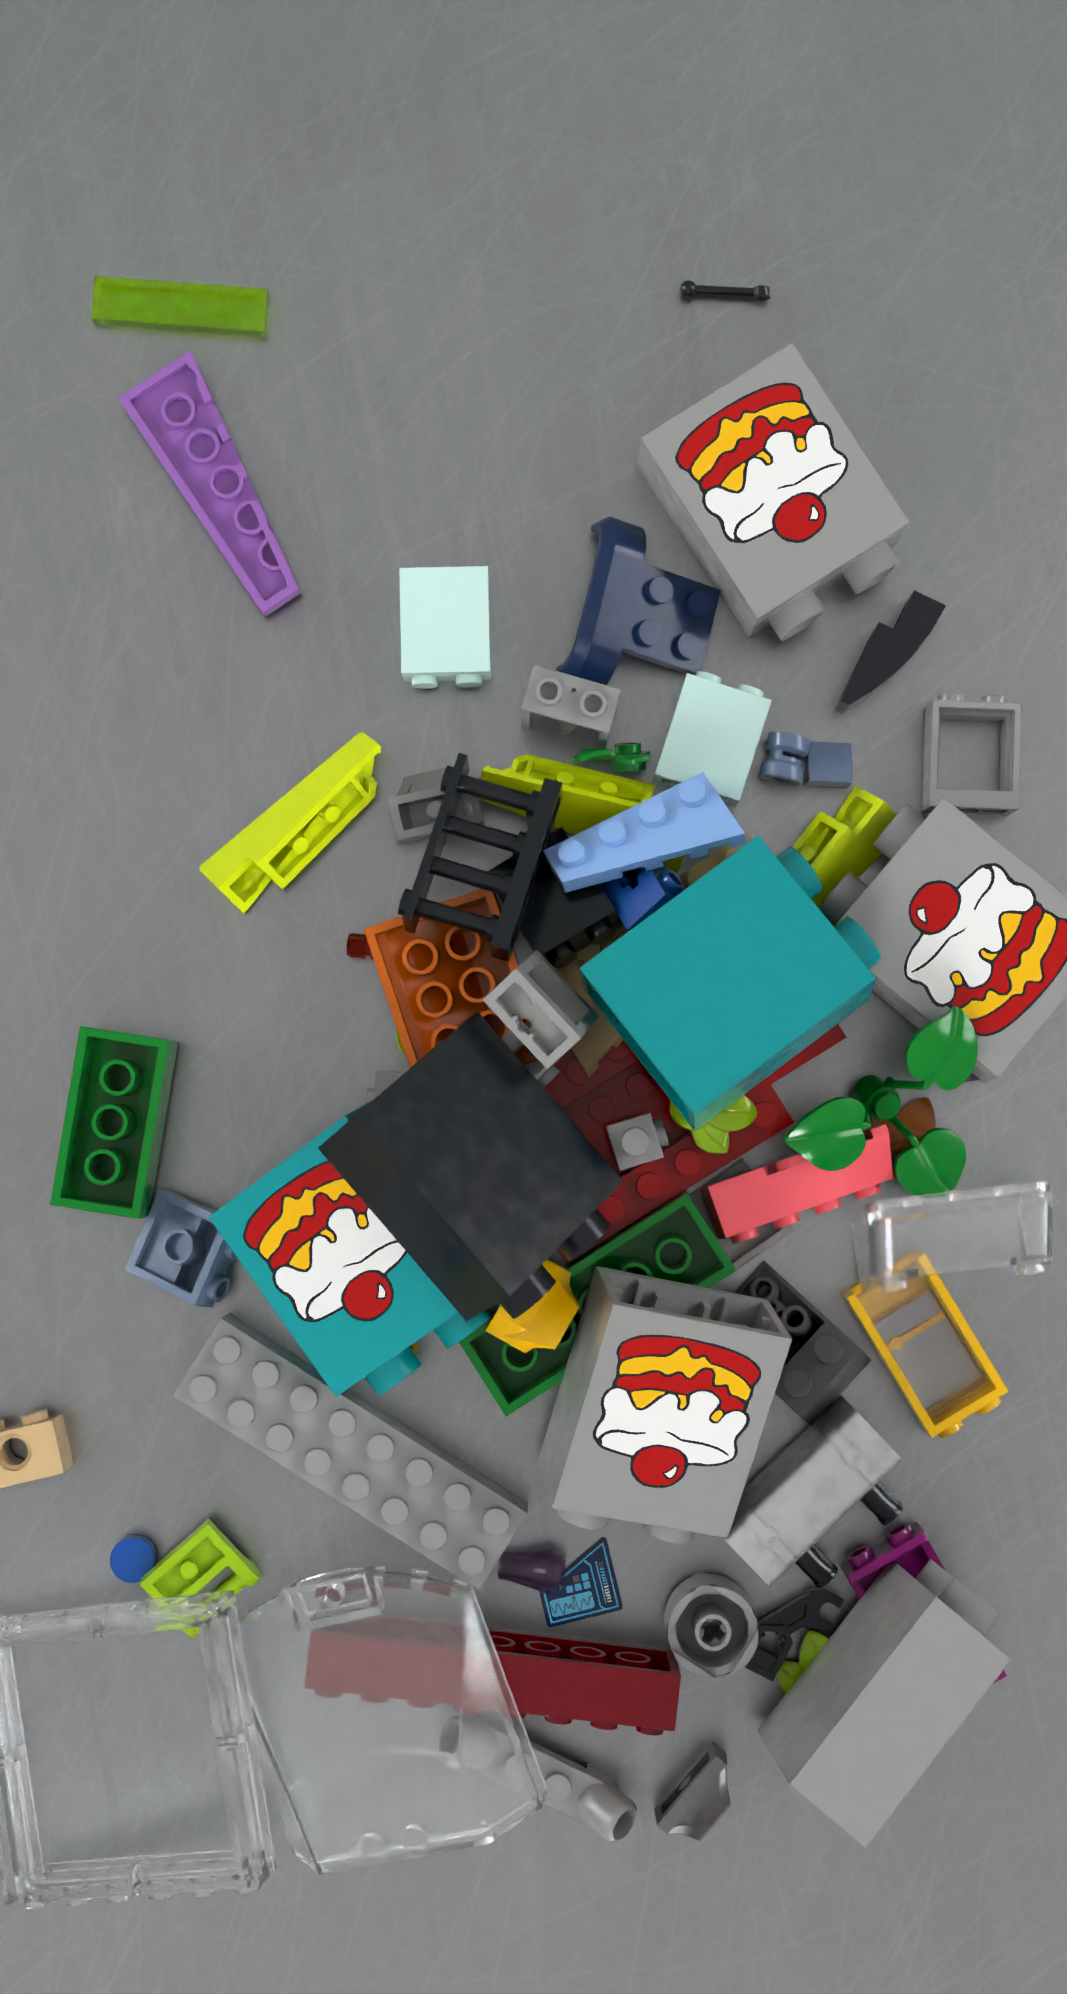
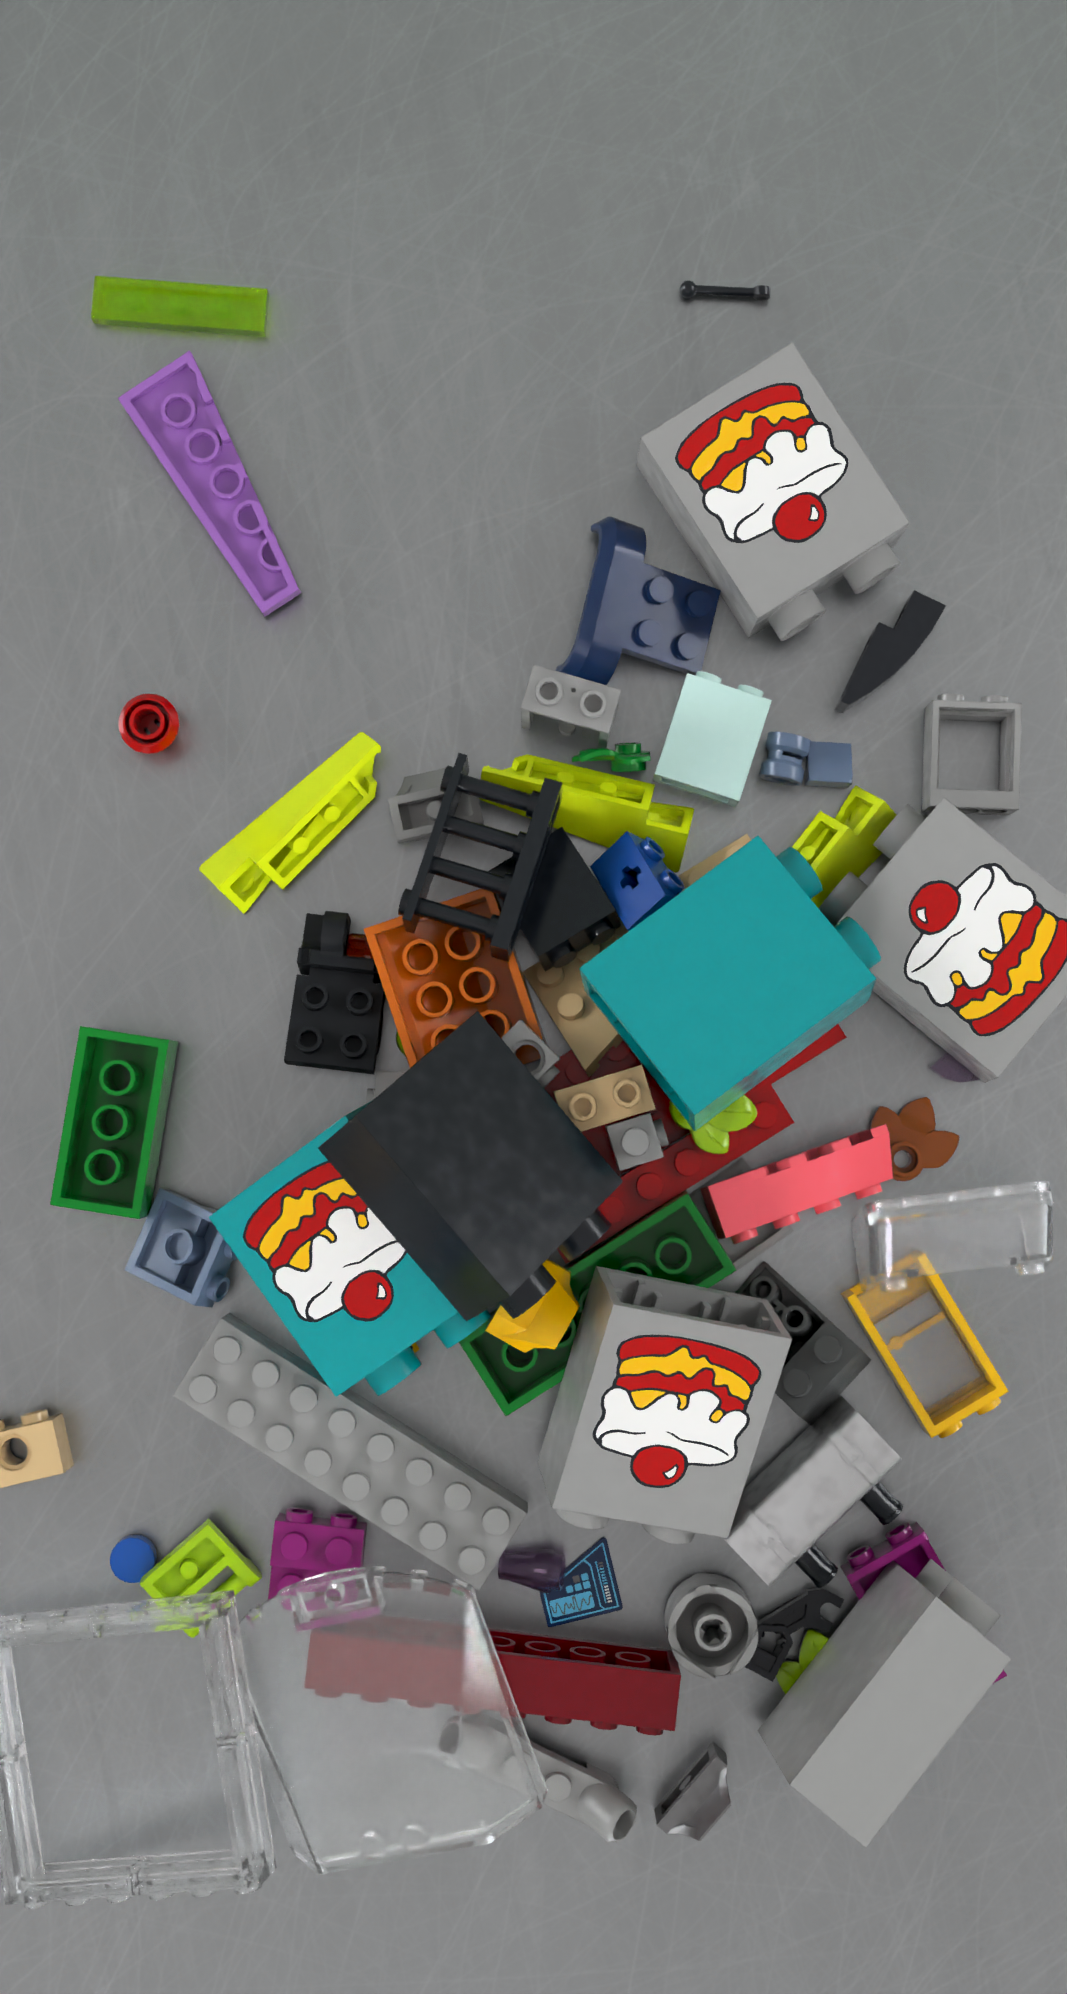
light aqua brick [399,566,491,689] -> none
light grey window [483,950,599,1069] -> none
light blue wing [543,772,747,893] -> none
green plant [783,1005,978,1200] -> none
none -> red cone [118,694,179,754]
none -> magenta plate [267,1508,367,1616]
none -> black plate [284,911,386,1074]
none -> tan brick [554,1065,655,1132]

